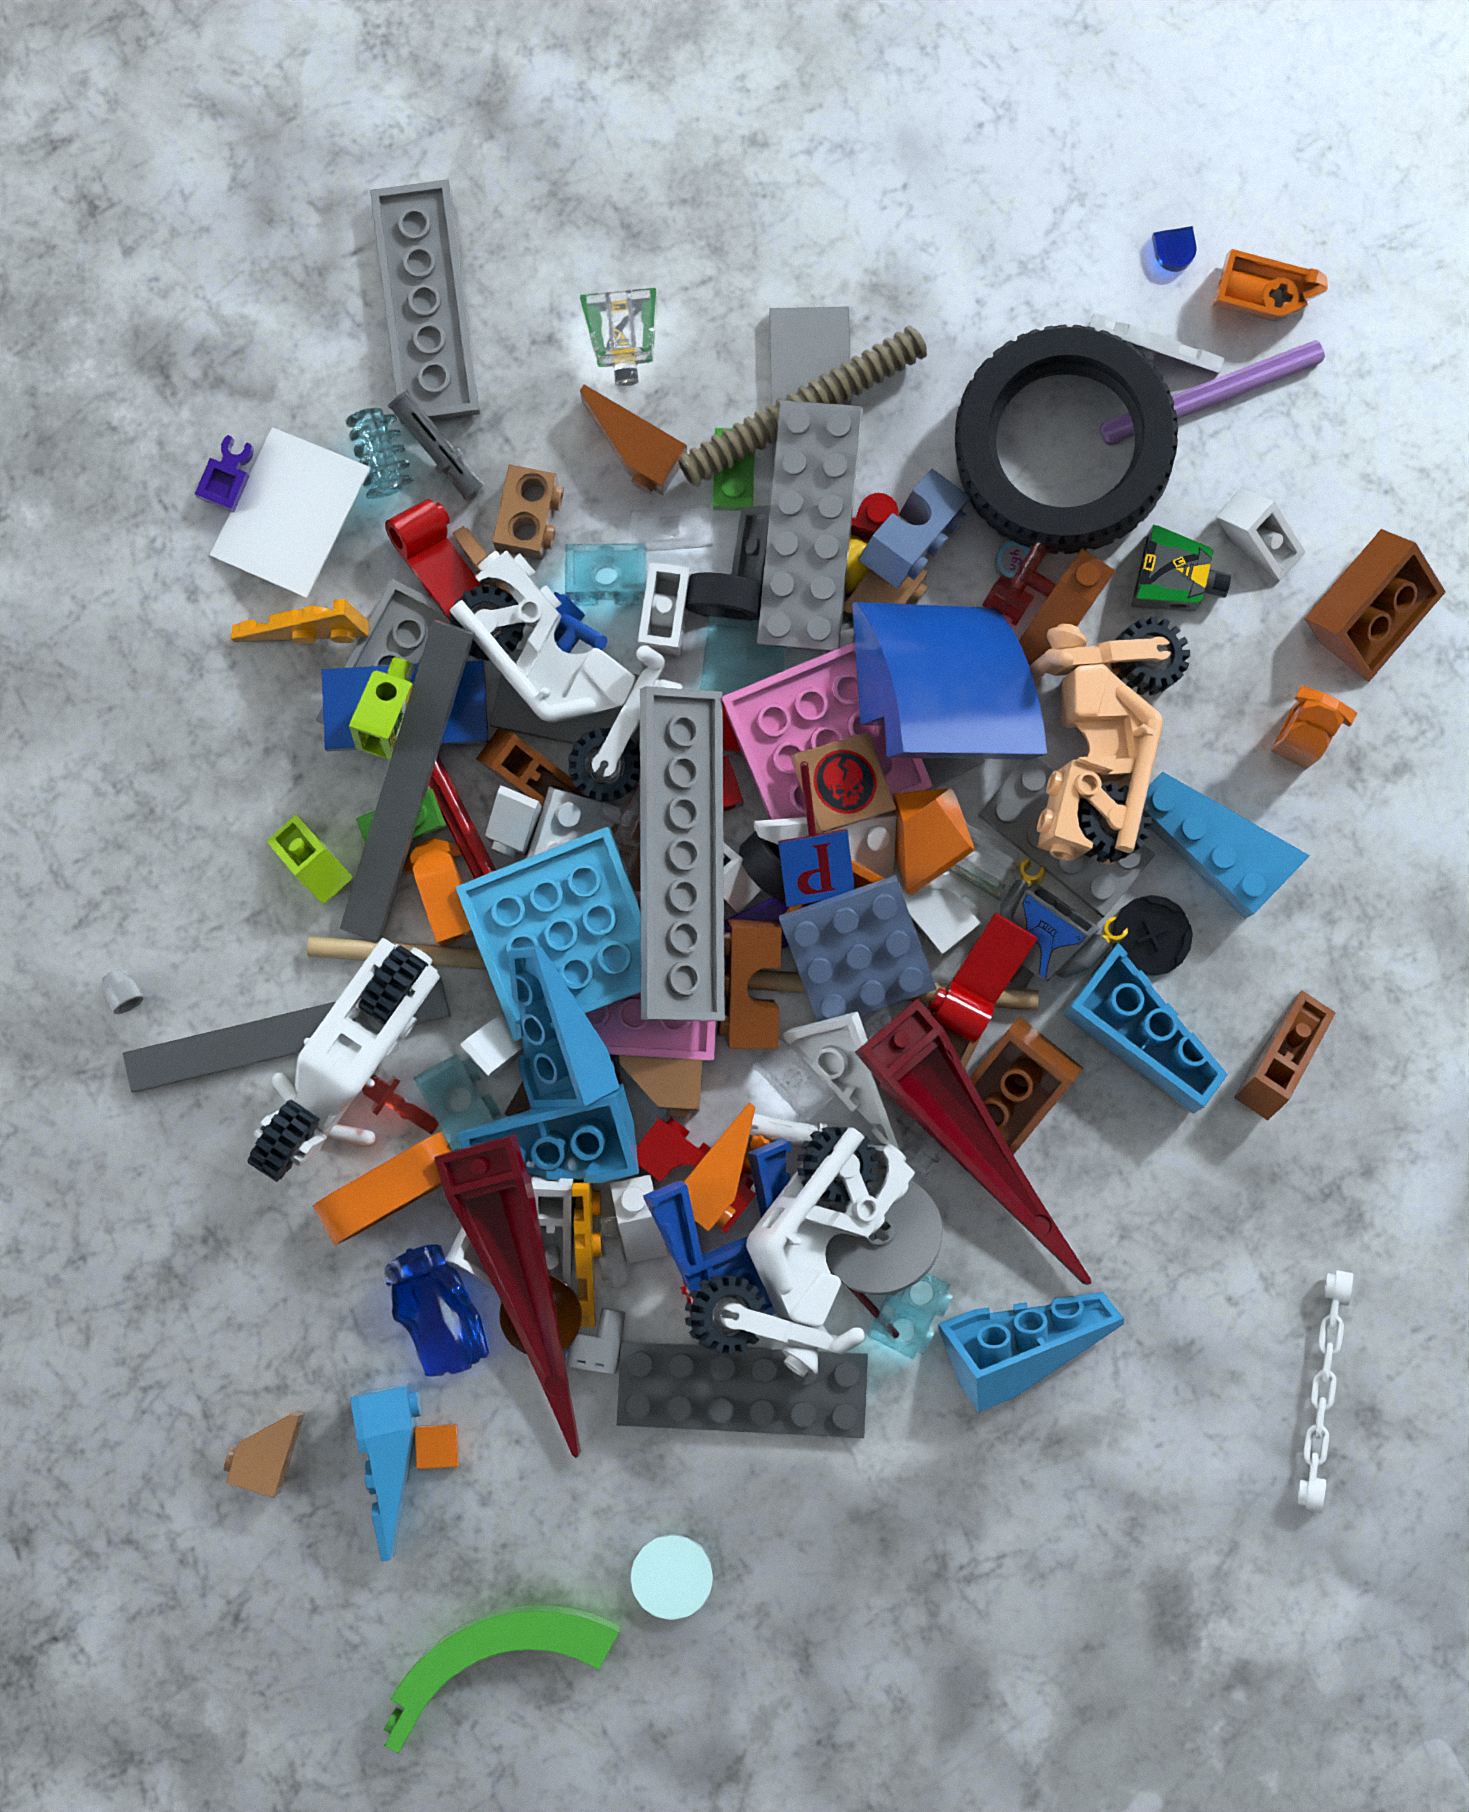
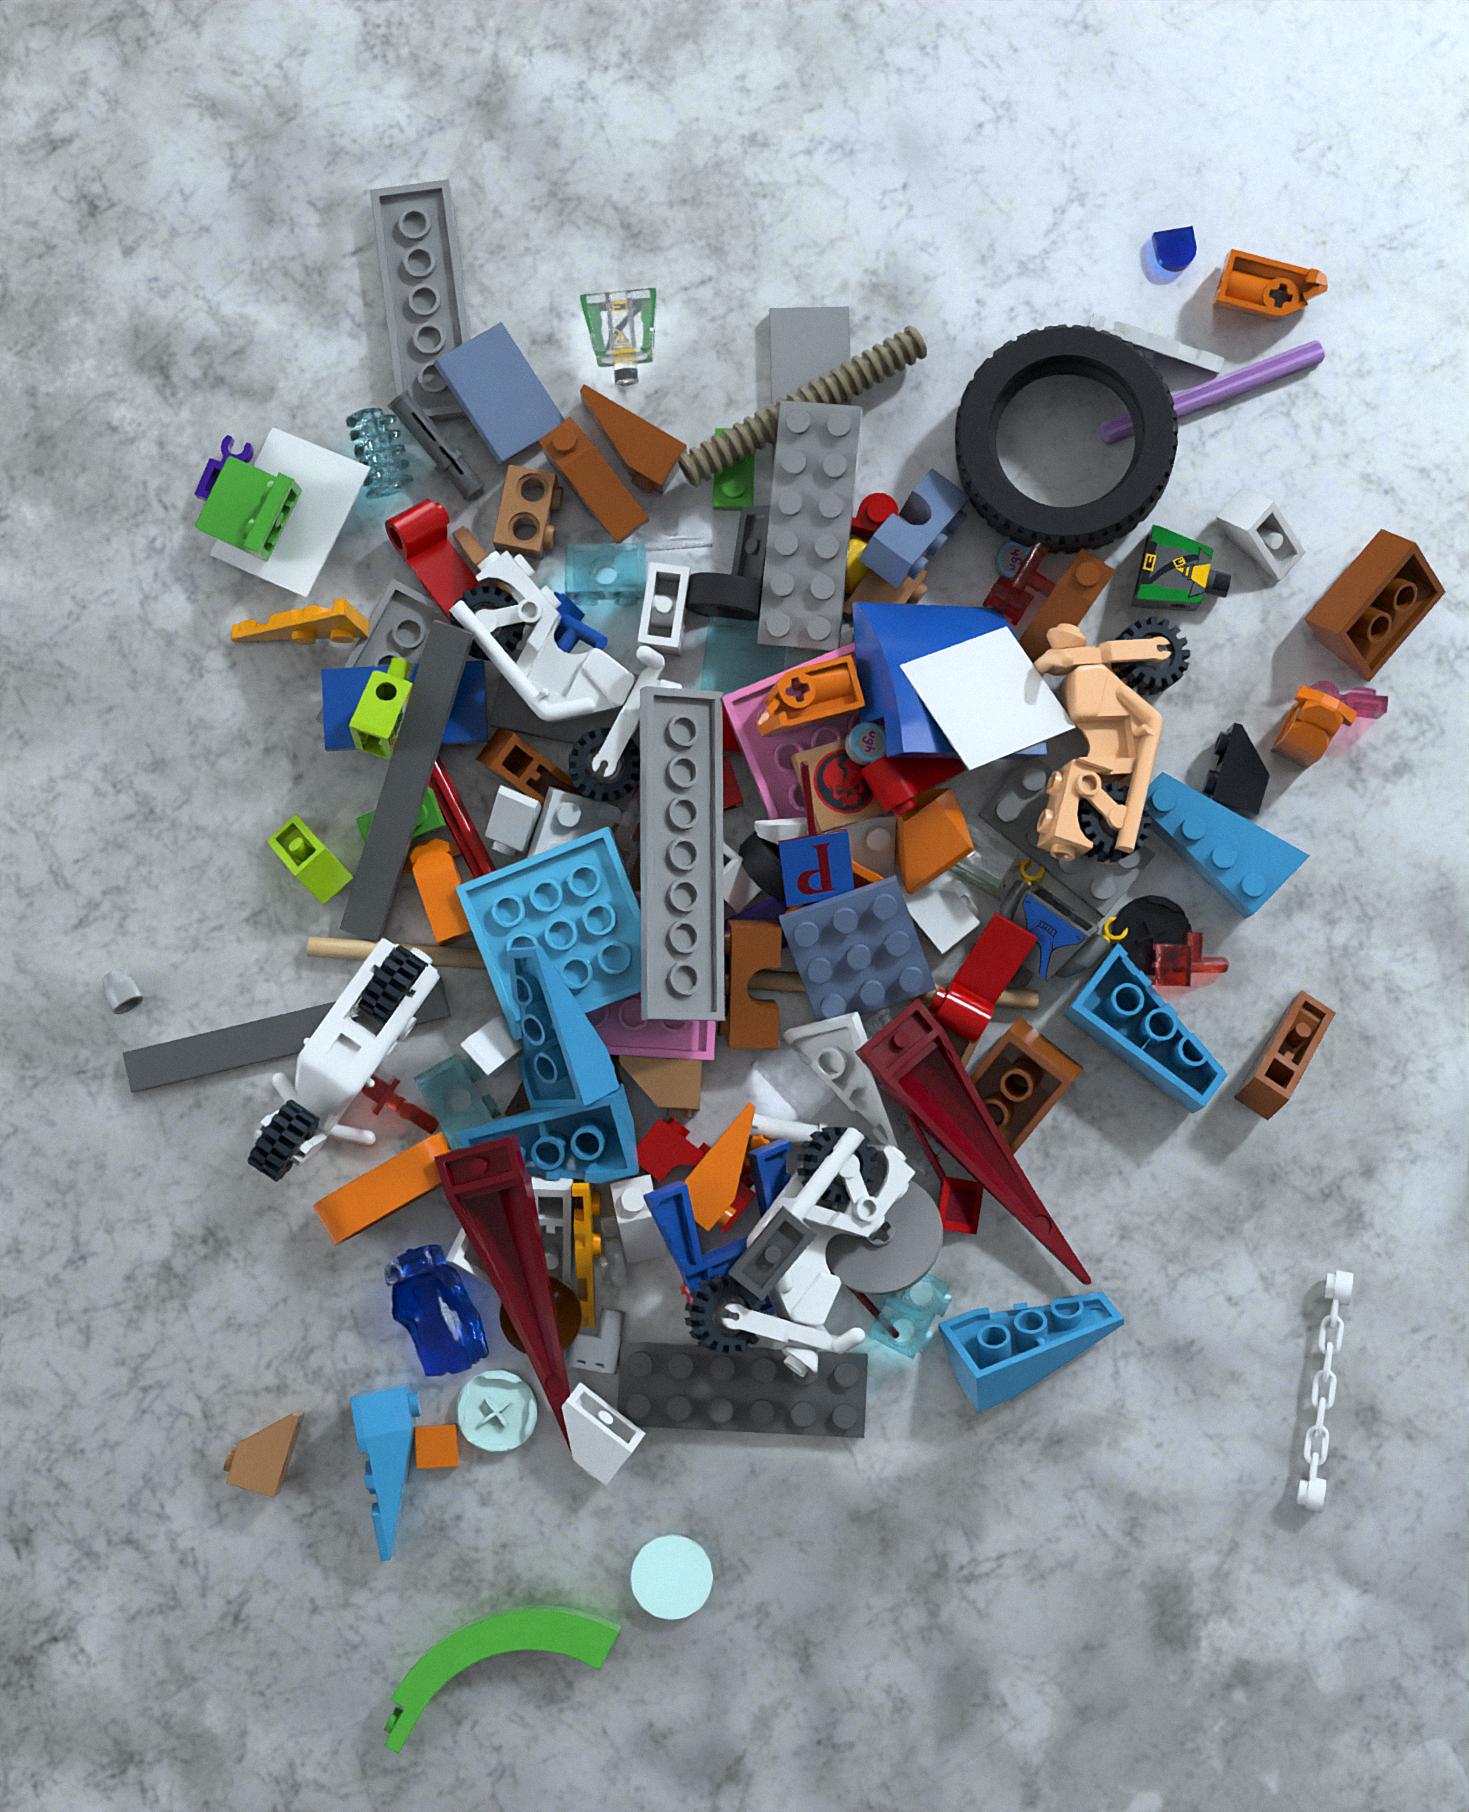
none -> bright green bracket [195,456,302,562]
none -> sand blue tile [433,322,565,465]
none -> light aqua tile [456,1369,538,1453]
none -> dark orange slope [538,417,650,545]
none -> white slope [562,1382,646,1485]
none -> dark grey plate [729,1206,817,1301]
none -> orange piece [755,655,866,737]
none -> light grey tile [845,722,887,766]
none -> red door [860,754,965,817]
none -> white piece [900,626,1076,771]
none -> piece [907,1115,984,1235]
none -> clear red arm [1151,932,1229,987]
none -> black slope [1202,723,1270,819]
none -> clear pink plate [1310,680,1388,719]

